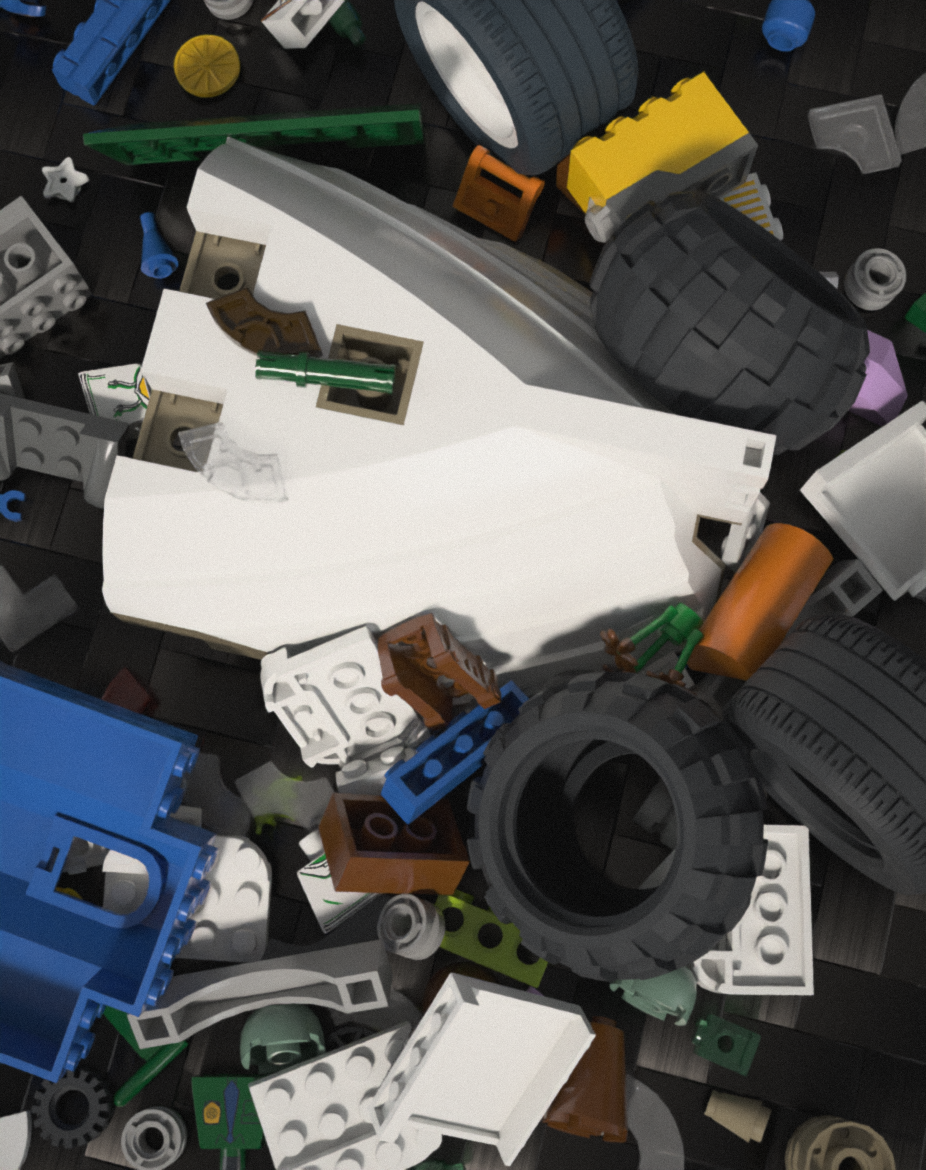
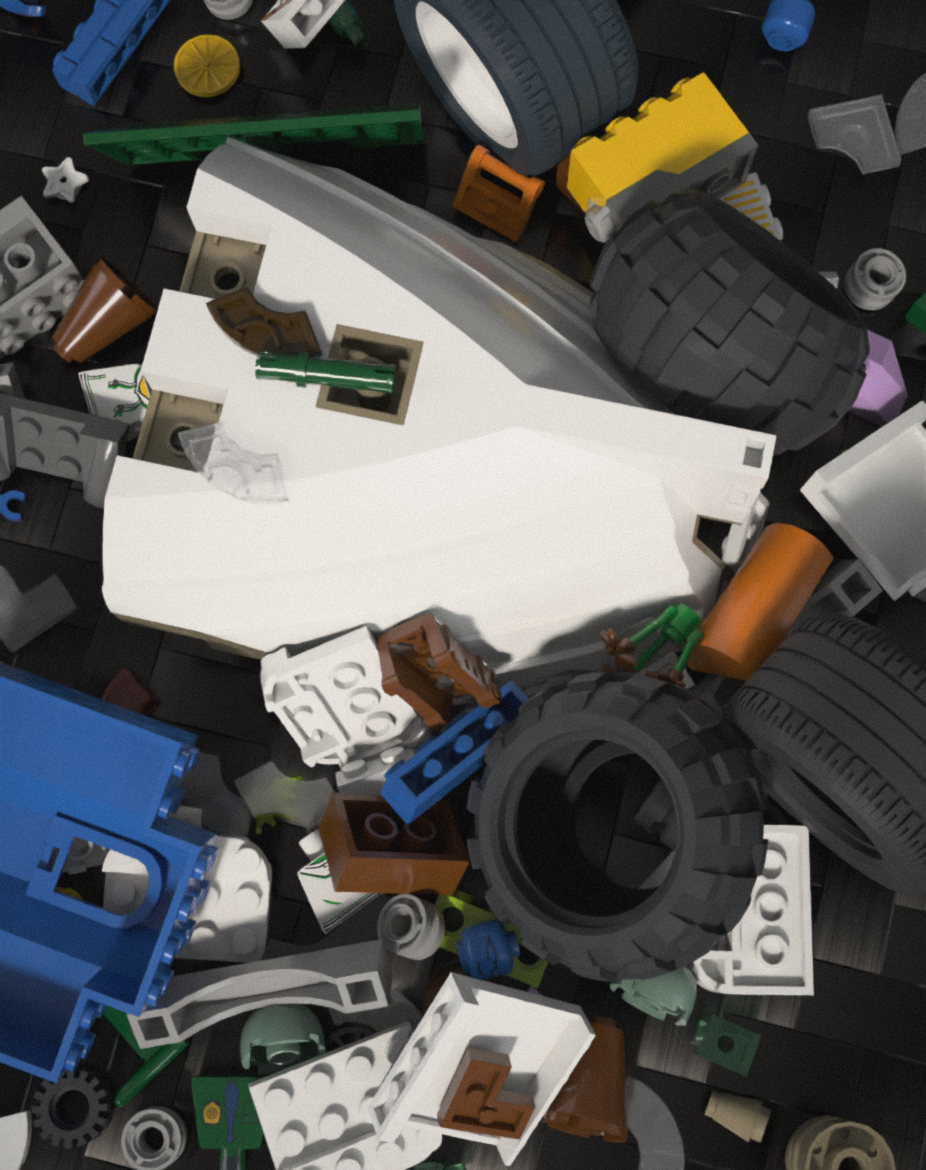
blue cone [140,212,178,279] -> none
none -> reddish brown cone [52,257,157,363]
none -> reddish brown plate [437,1047,536,1140]
none -> blue head [456,920,521,980]

